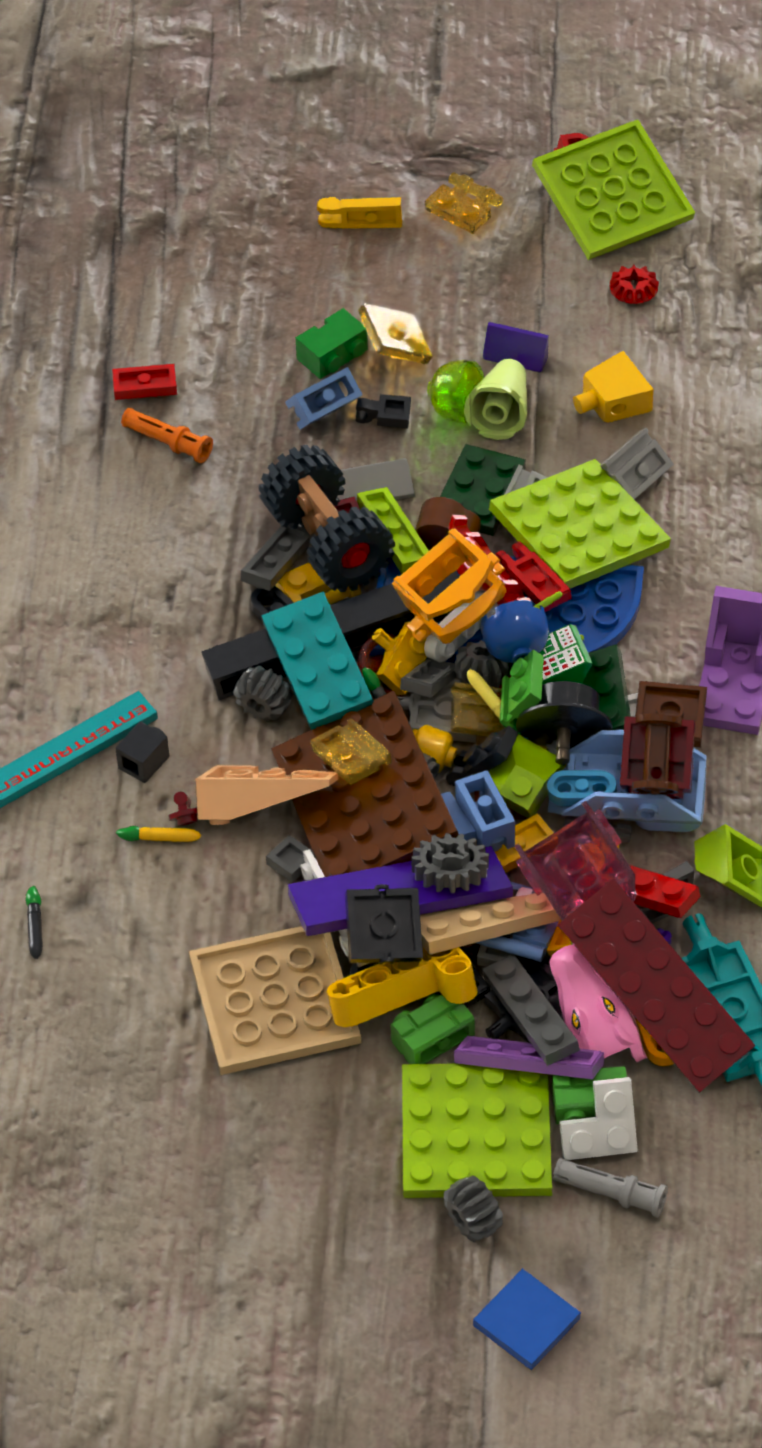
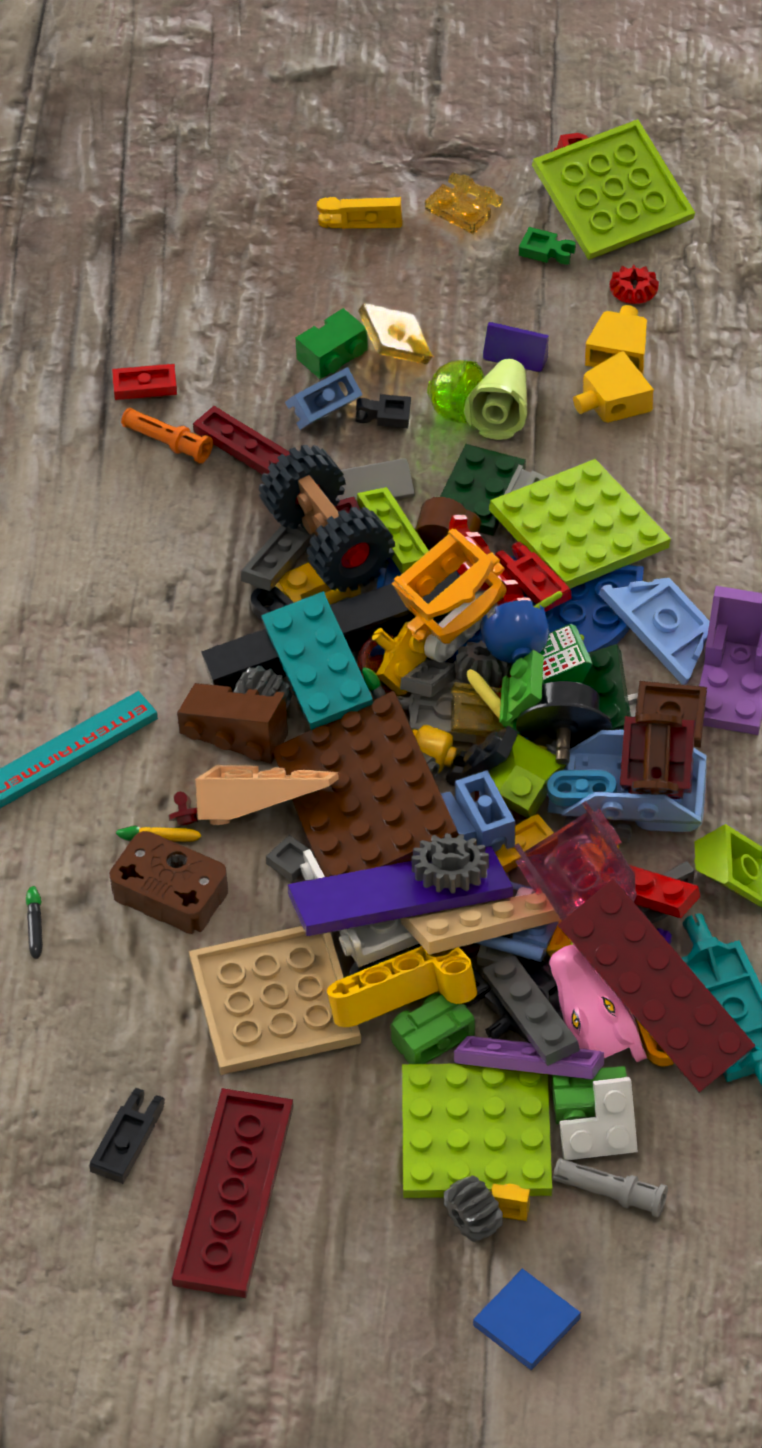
black brick [115,721,170,783] -> none
clear yellow plate [311,718,392,785] -> none
black plate [345,884,423,964] -> none
light grey plate [600,427,674,499] -> none
none -> black hinge [89,1088,165,1184]
none -> reddish brown axle [109,831,228,934]
none -> dark red plate [171,1088,294,1298]
none -> reddish brown wedge [177,683,288,764]
none -> dark red plate [193,406,290,475]
none -> yellow plate [491,1184,530,1221]
none -> green plate [519,227,576,265]
none -> yellow torso [585,305,647,375]
none -> light blue wing [599,578,710,685]

